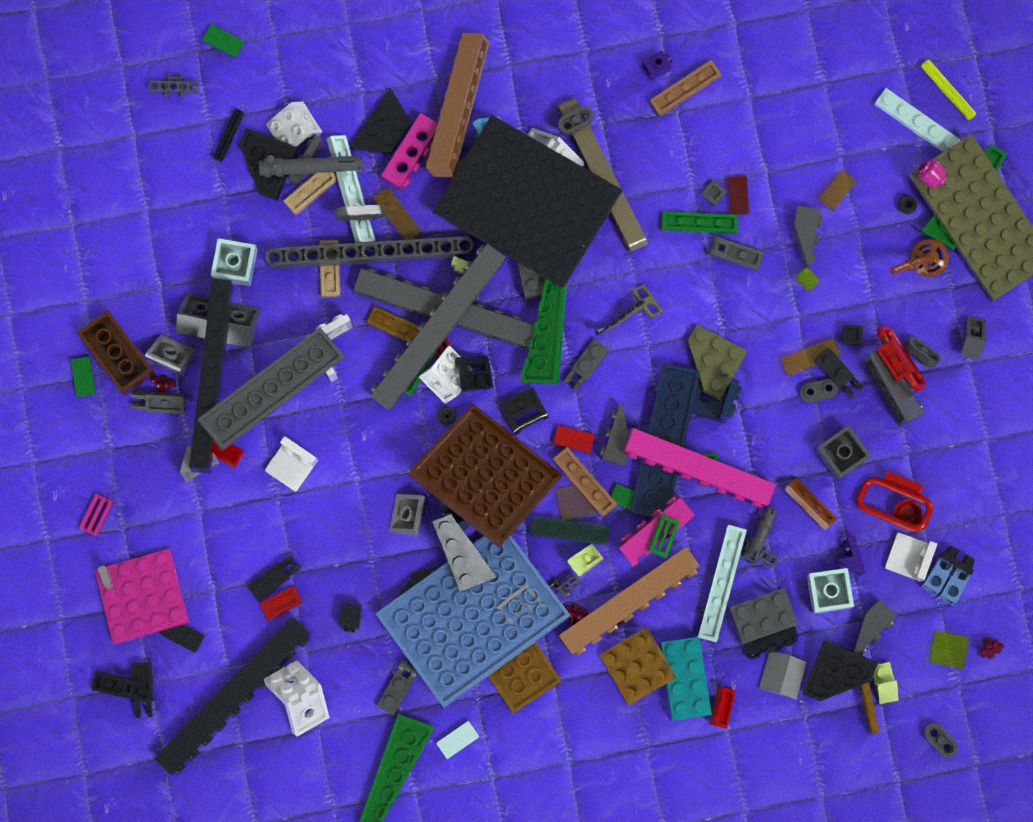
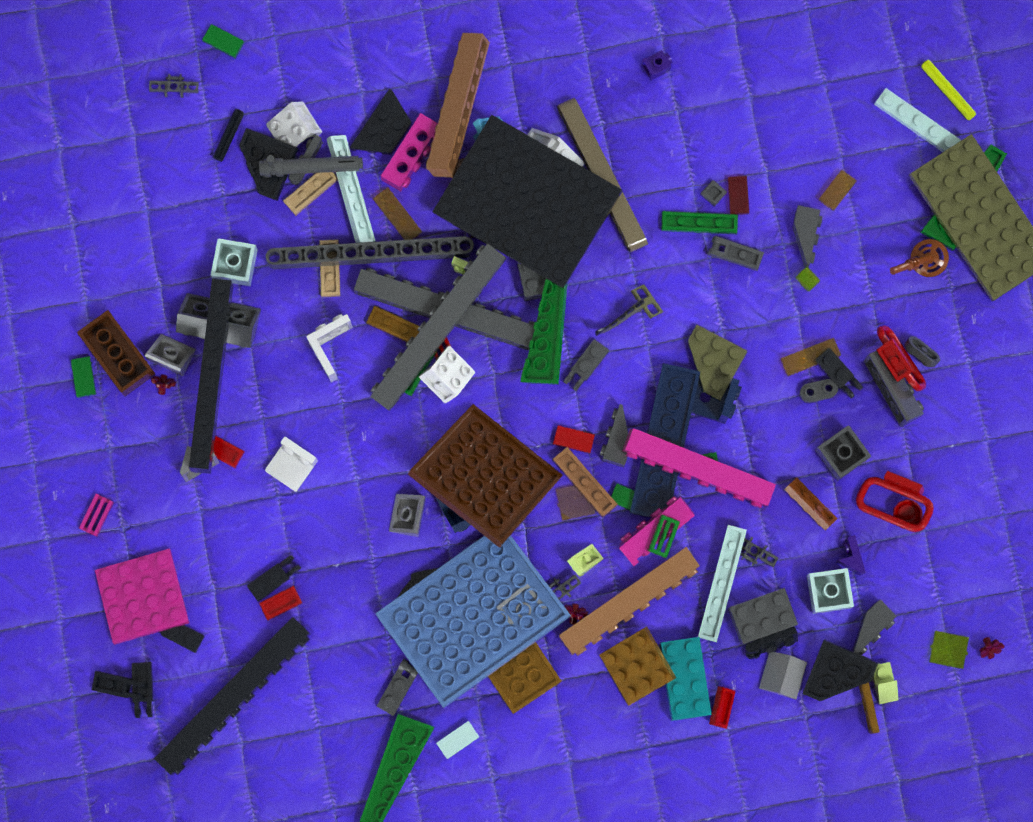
light grey tile [98,565,114,589] -> none
dark grey hinge [131,390,185,414] -> none
dark grey plate [197,327,345,451] -> none
white bracket [264,660,330,737] -> none
dark grey beam [334,205,385,221] -> none
black brick [339,603,363,633] -> none
wing [432,513,496,592] -> none
pearl dark grey plate [438,407,456,426] -> none
black plate [455,355,493,392] -> none
black plate [499,387,549,435] -> none
plate [531,516,610,546] -> none
dark grey plate [558,106,593,135] -> none
medium nougat plate [649,60,722,117] -> none
dark grey pin [746,507,777,562] -> none
black plate [841,325,862,346] -> none
white bracket [885,533,937,582] -> none
pearl dark grey plate [898,195,917,214] -> none
dark pink head [918,159,947,188] -> none
medium blue hips [920,546,975,606] -> none
dark grey plate [924,723,958,758] -> none
dark grey slope [961,316,986,359] -> none

